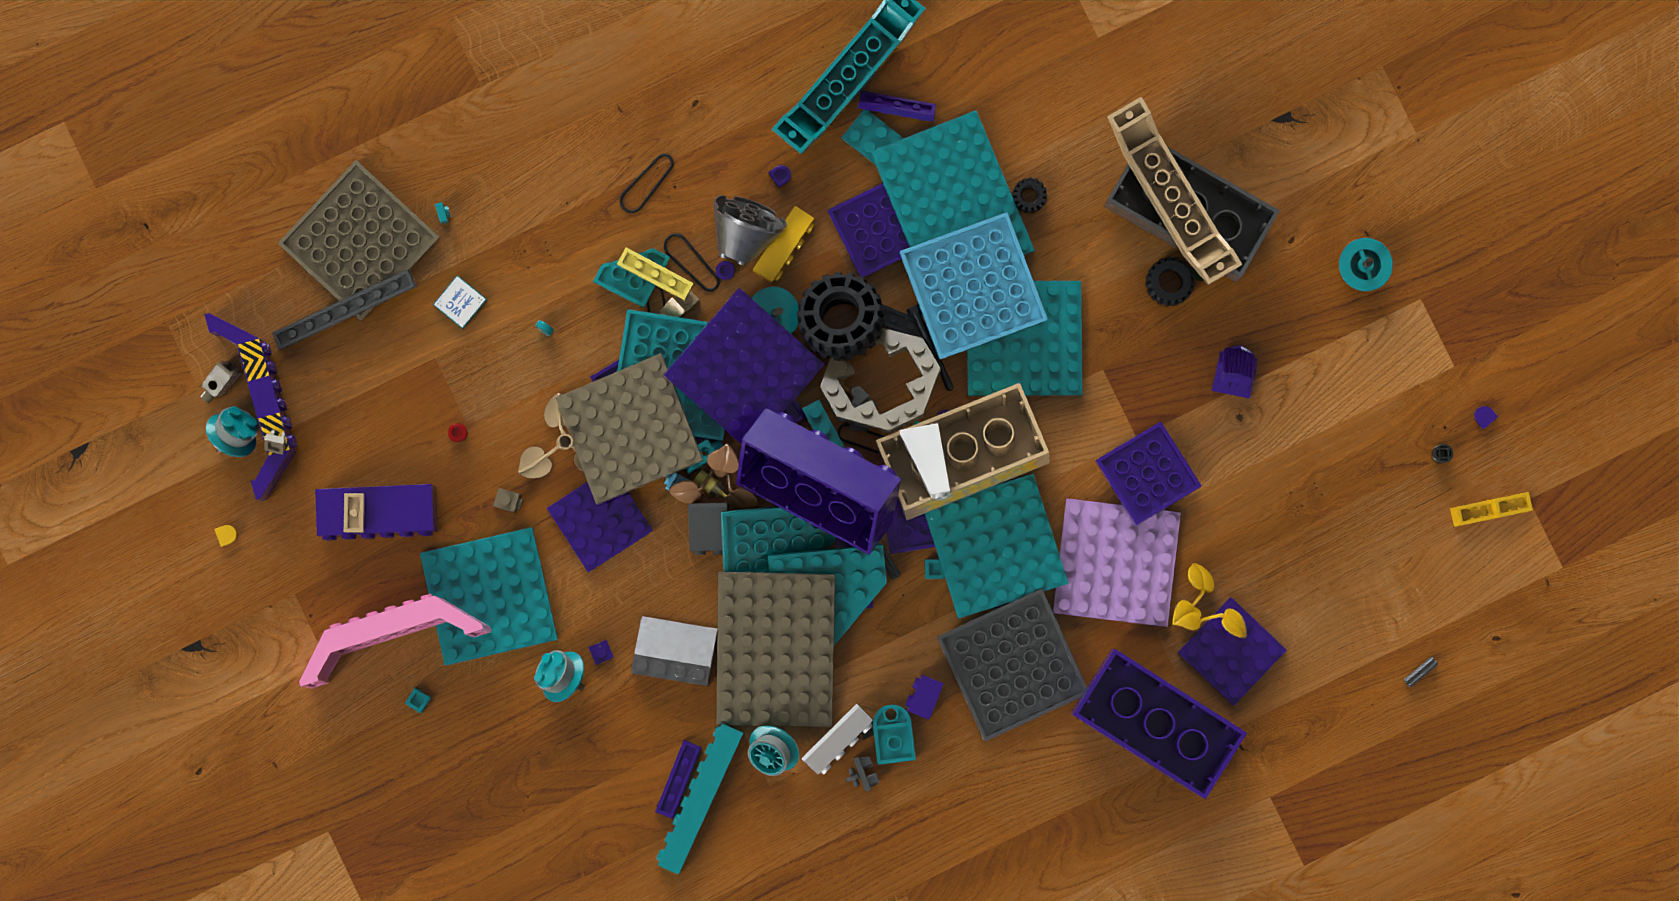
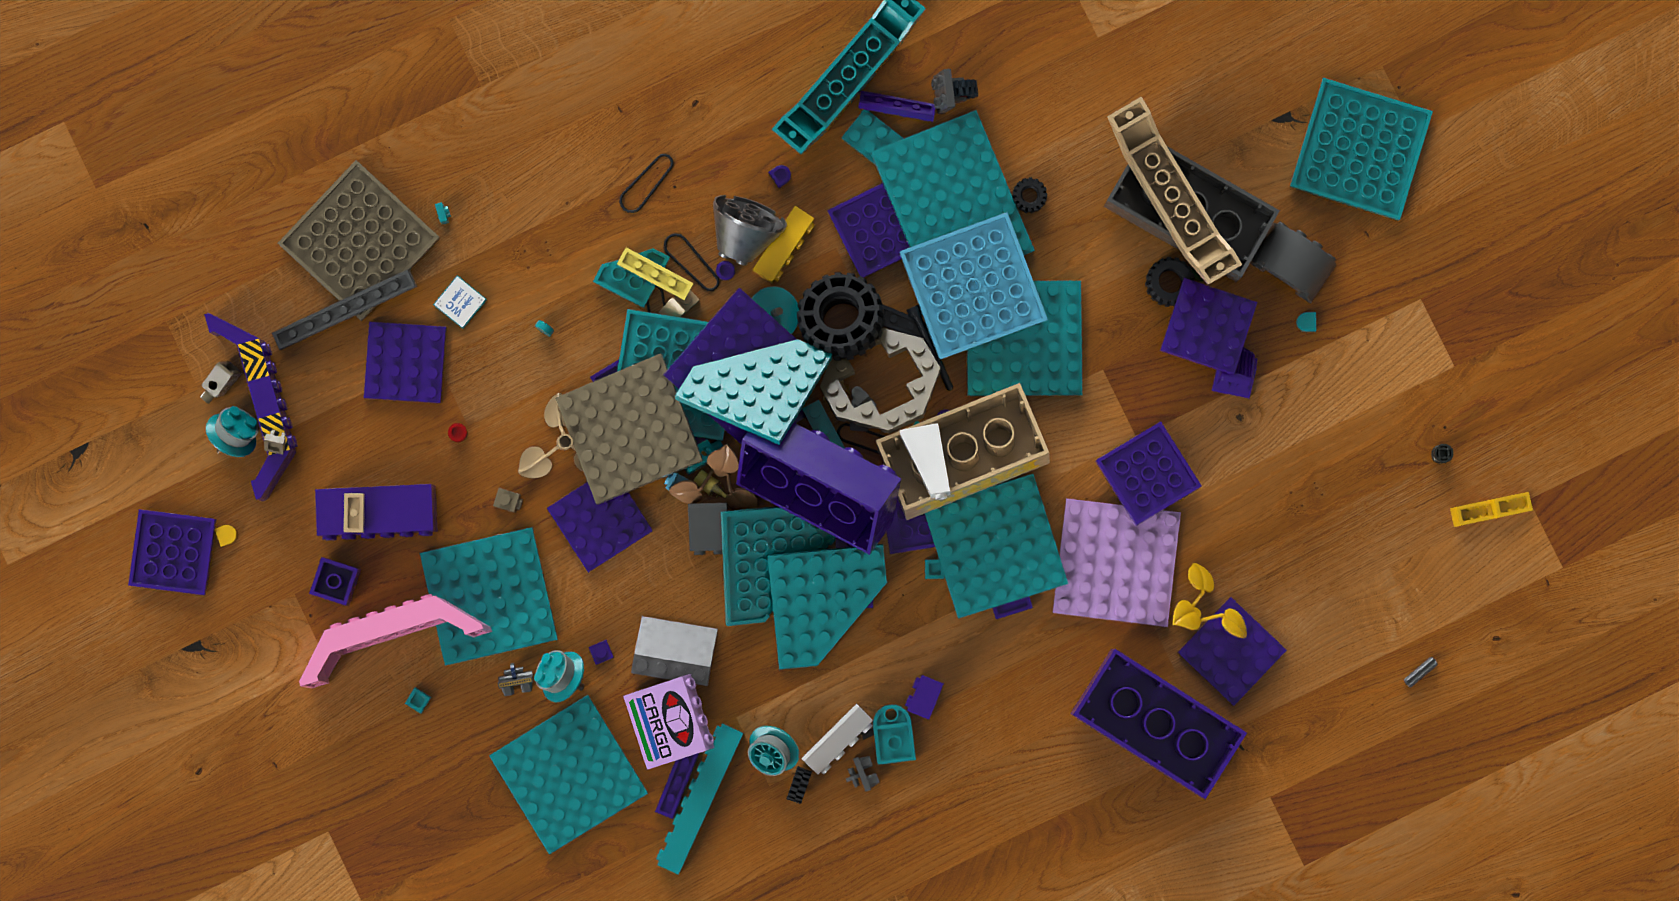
dark tan plate [716,572,835,727] -> none
dark grey axle [883,546,901,580] -> none
dark grey plate [936,588,1087,742] -> none
teal piece [1339,238,1393,291] -> none
dark purple tile [1474,406,1498,429] -> none
none -> dark purple plate [128,509,216,595]
none -> dark purple brick [309,557,361,606]
none -> dark purple plate [364,322,447,403]
none -> teal plate [489,695,648,854]
none -> dark grey hips [498,663,533,696]
none -> lavender panel [623,674,715,770]
none -> plate [675,339,832,445]
none -> black tyre [786,766,812,804]
none -> dark grey plate [931,69,978,114]
none -> dark purple plate [1160,278,1257,375]
none -> dark grey cylinder [1250,222,1336,304]
none -> teal plate [1290,78,1433,221]
none -> teal tile [1296,312,1316,332]

